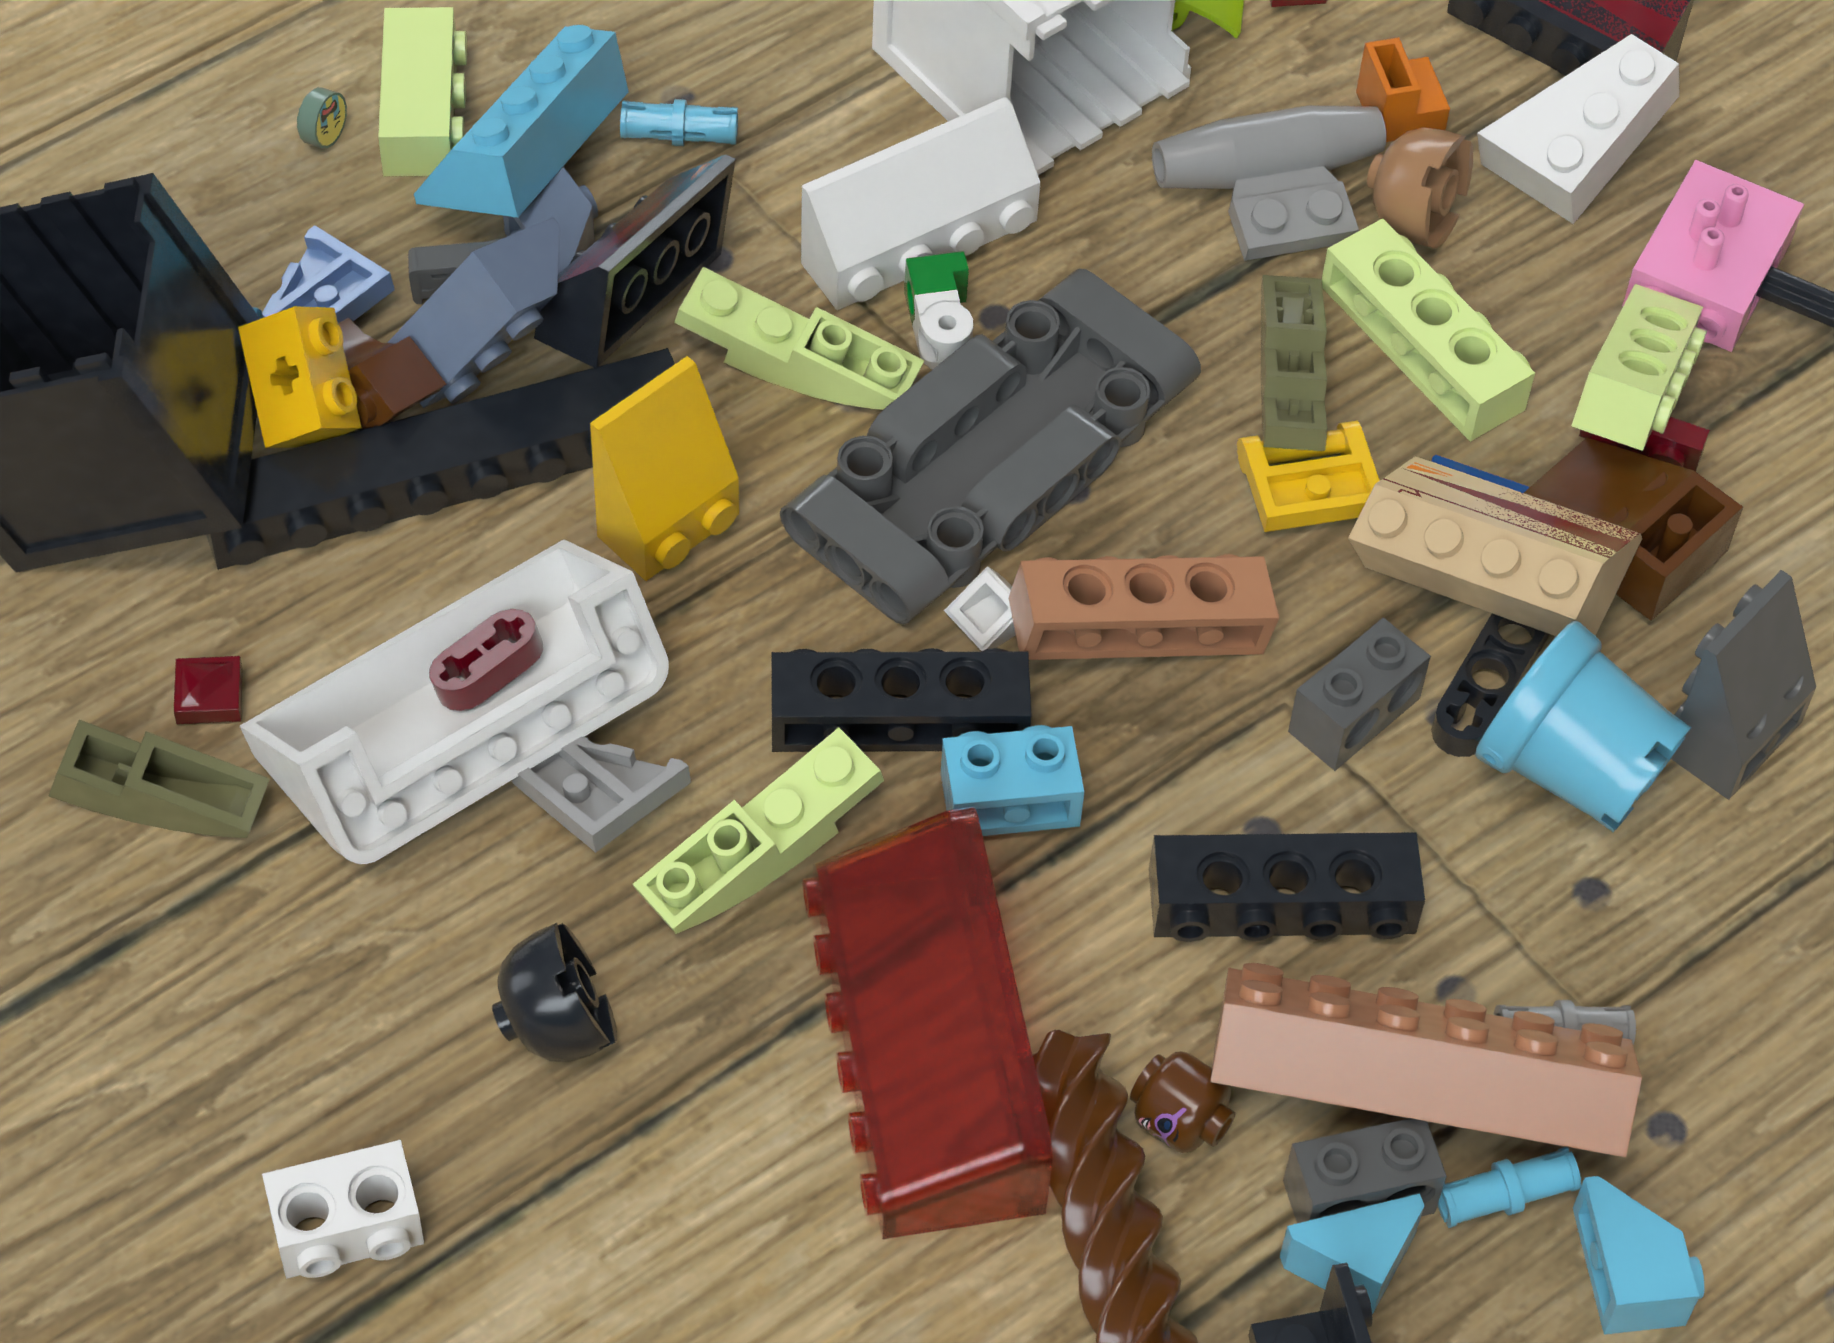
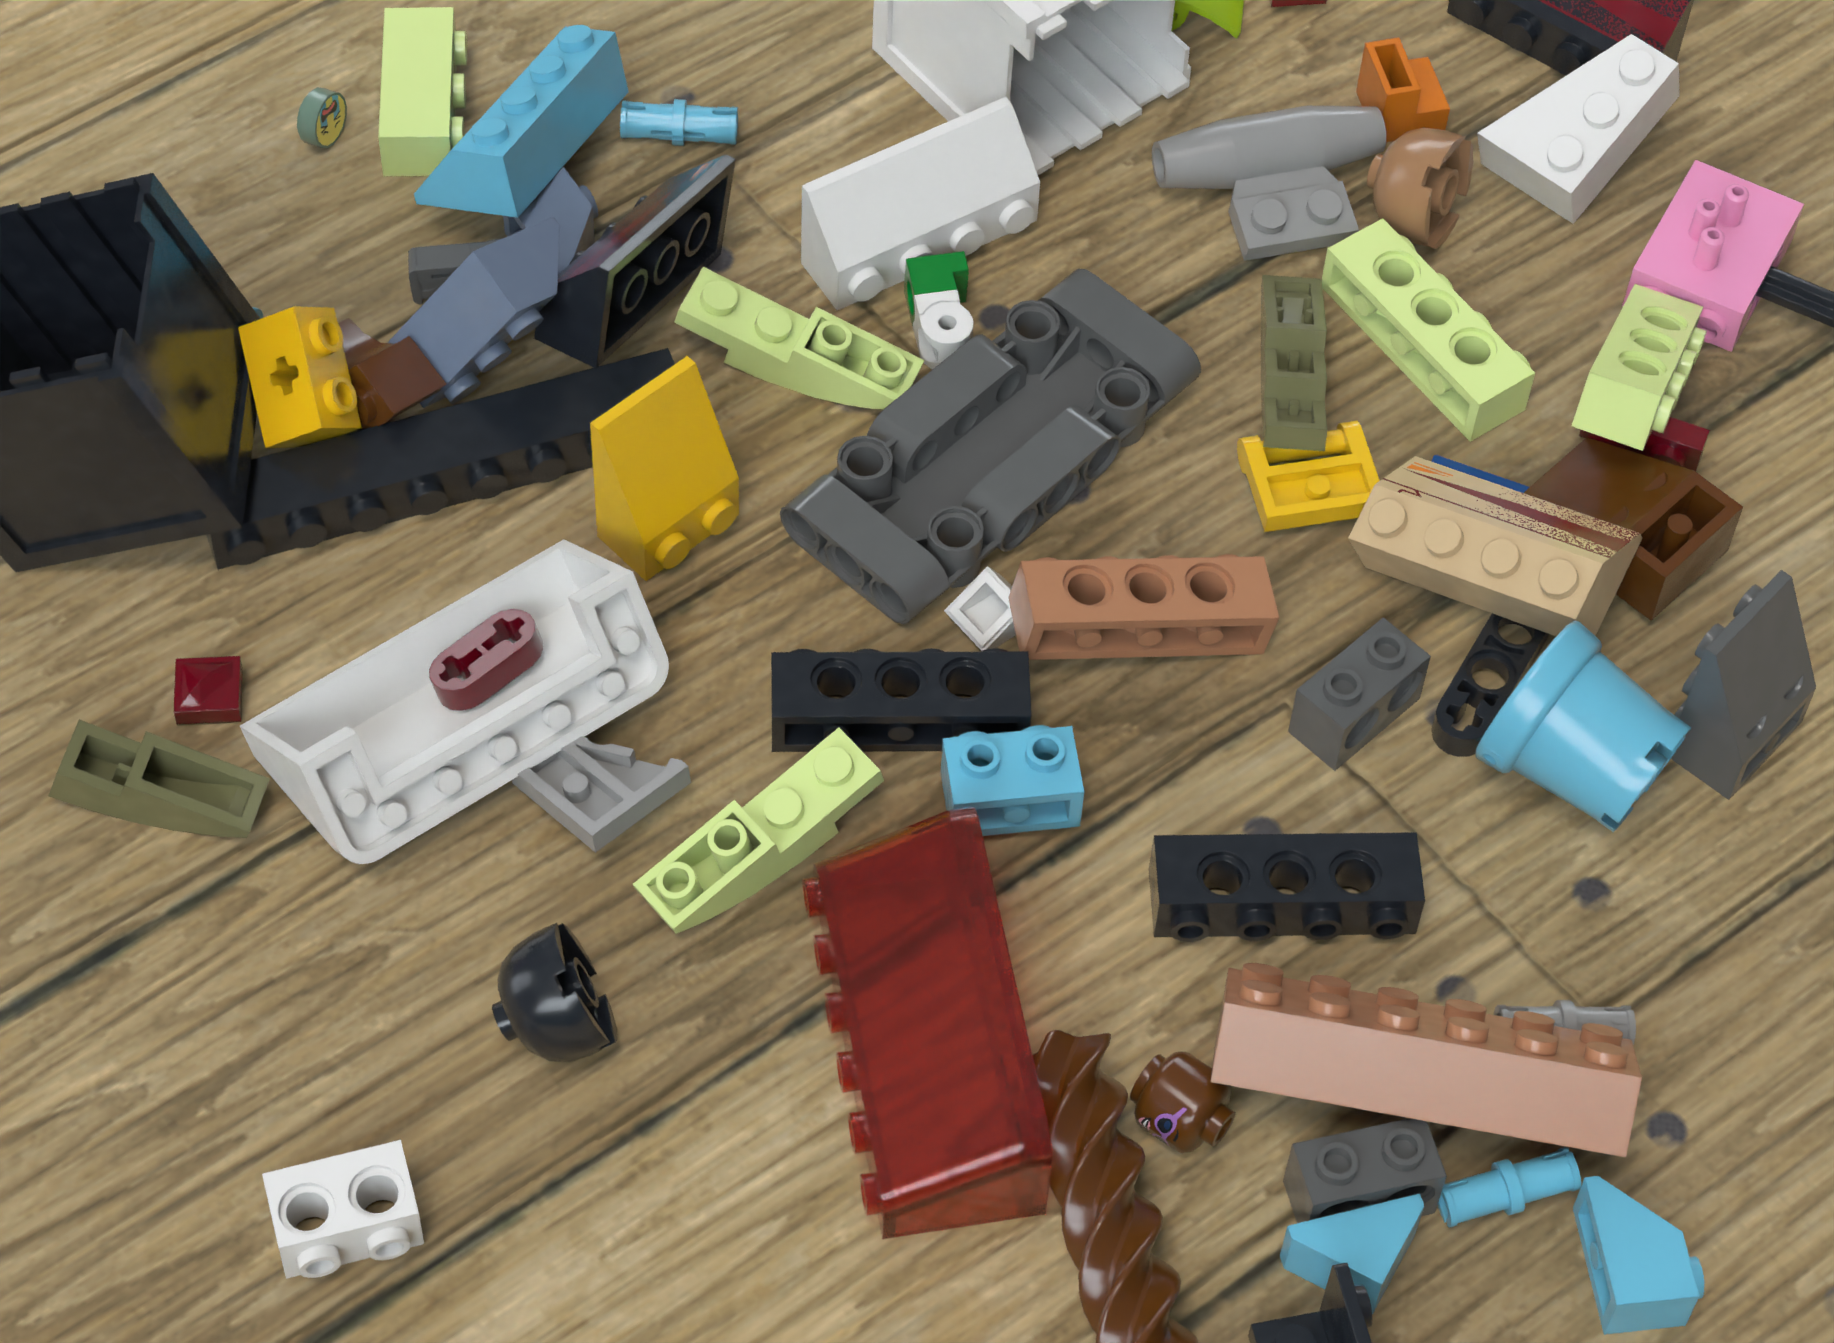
medium blue wing [262,225,395,323] -> none

